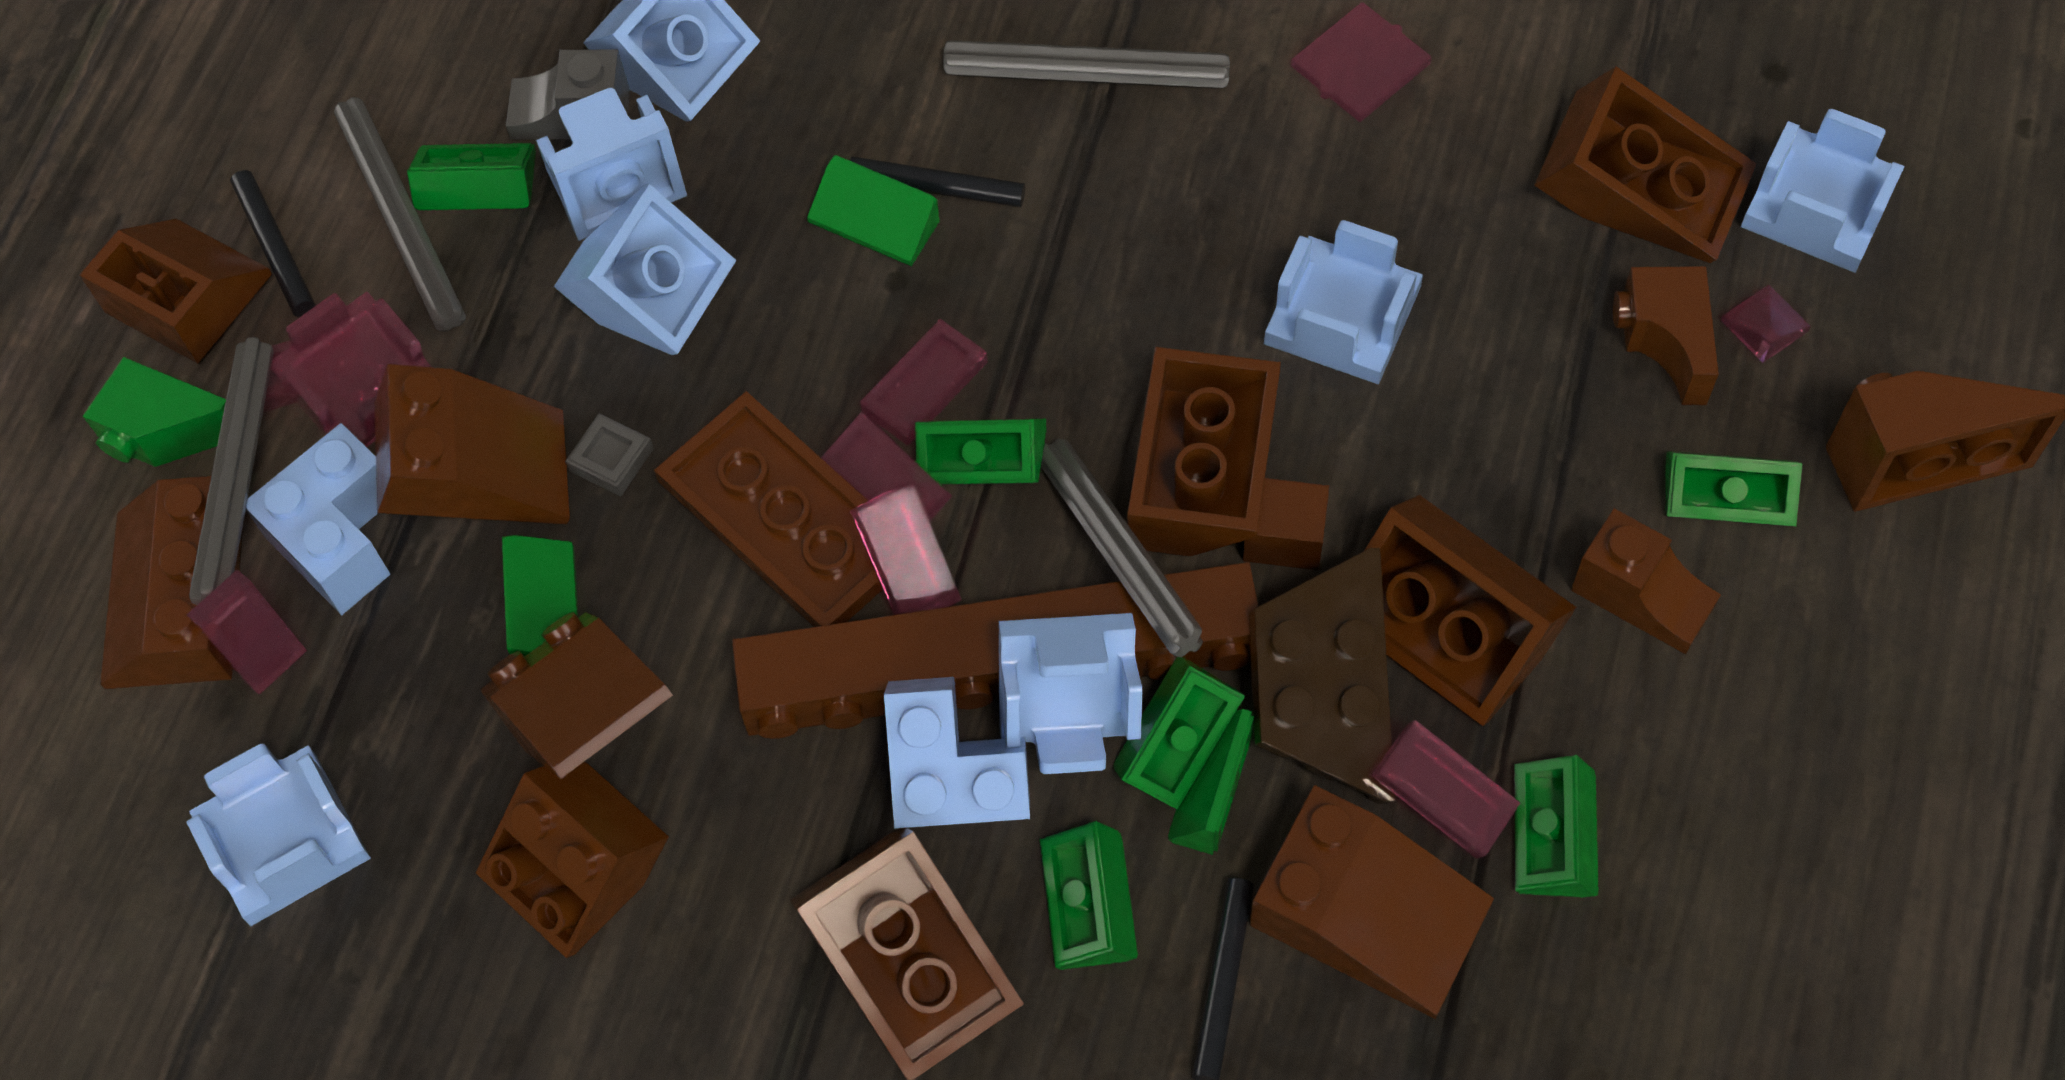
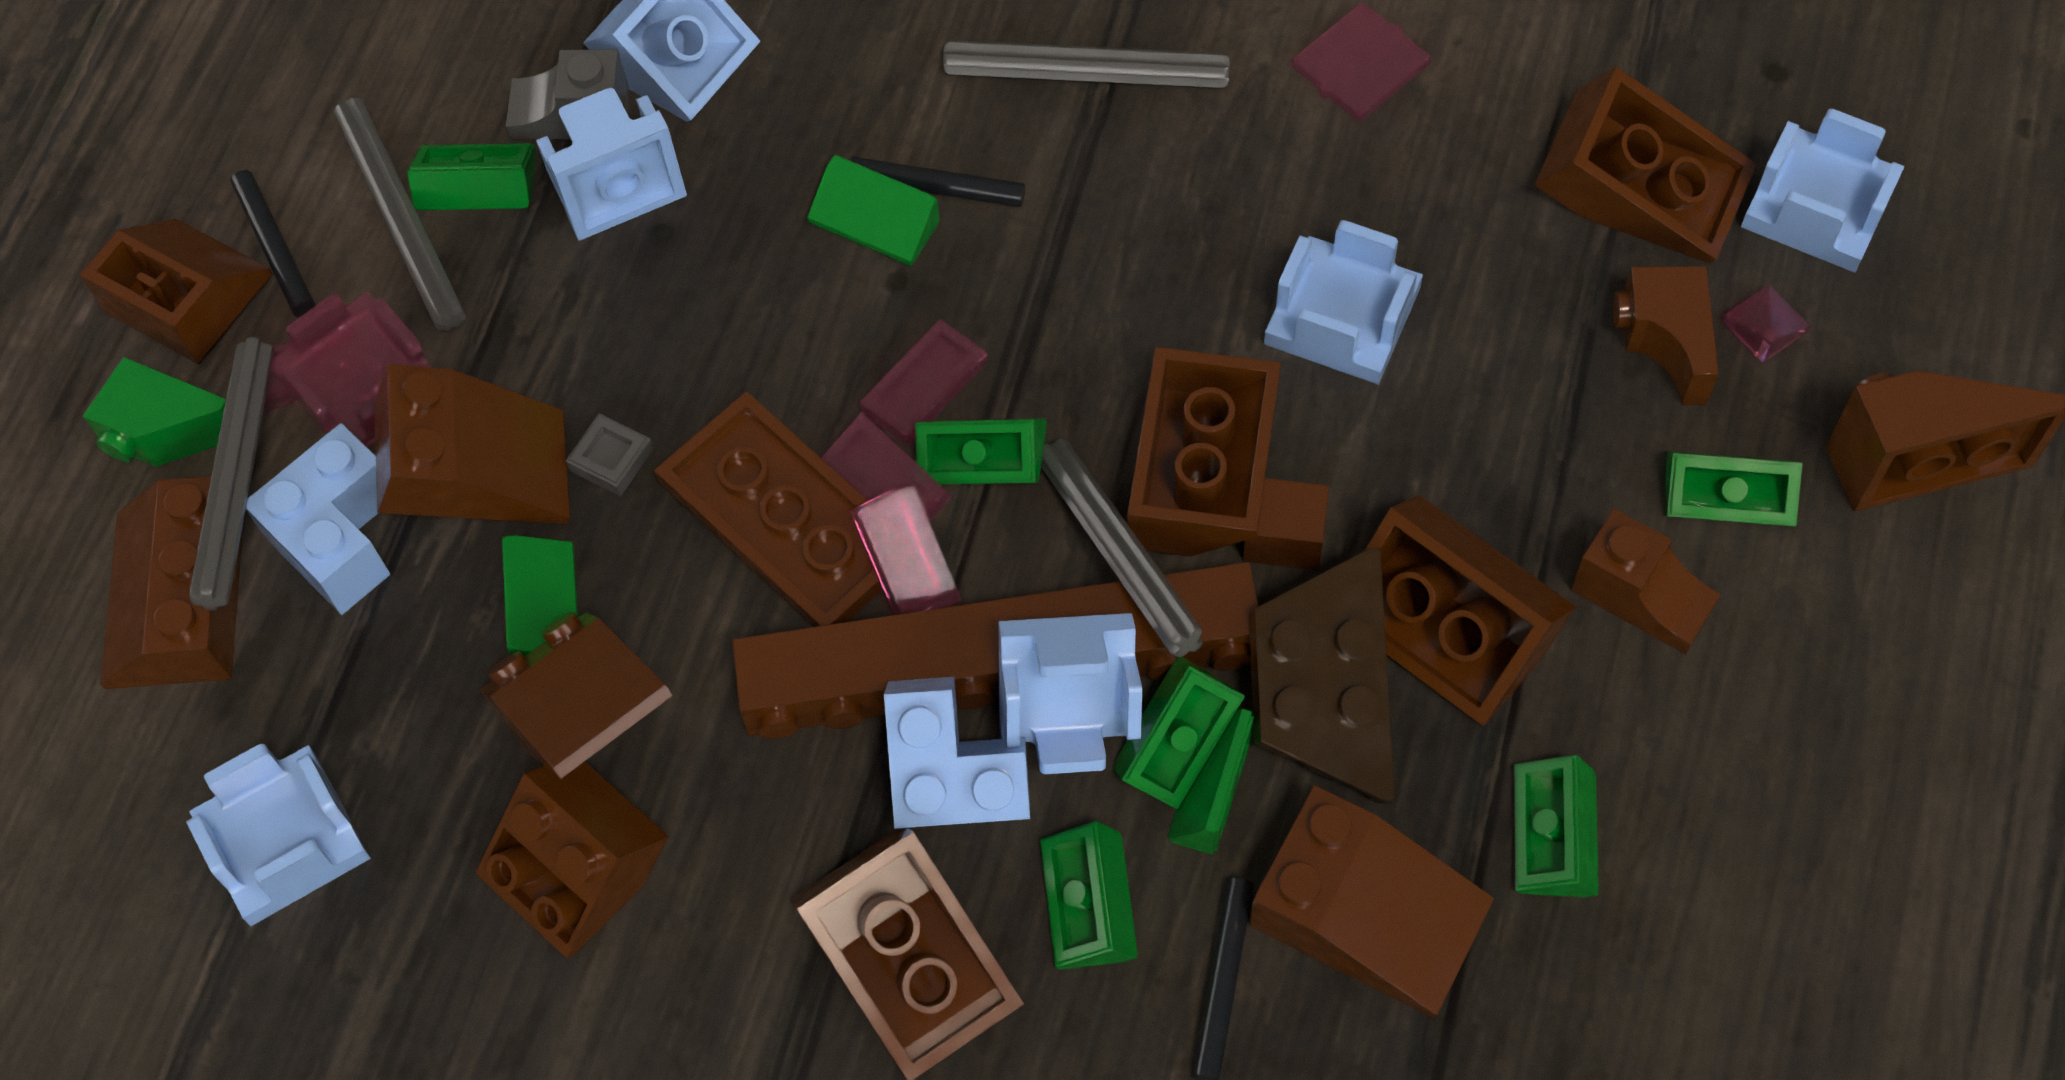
clear pink tile [187,570,307,695] -> none
light blue slope [554,184,736,355] -> none
clear pink tile [1372,720,1520,859] -> none

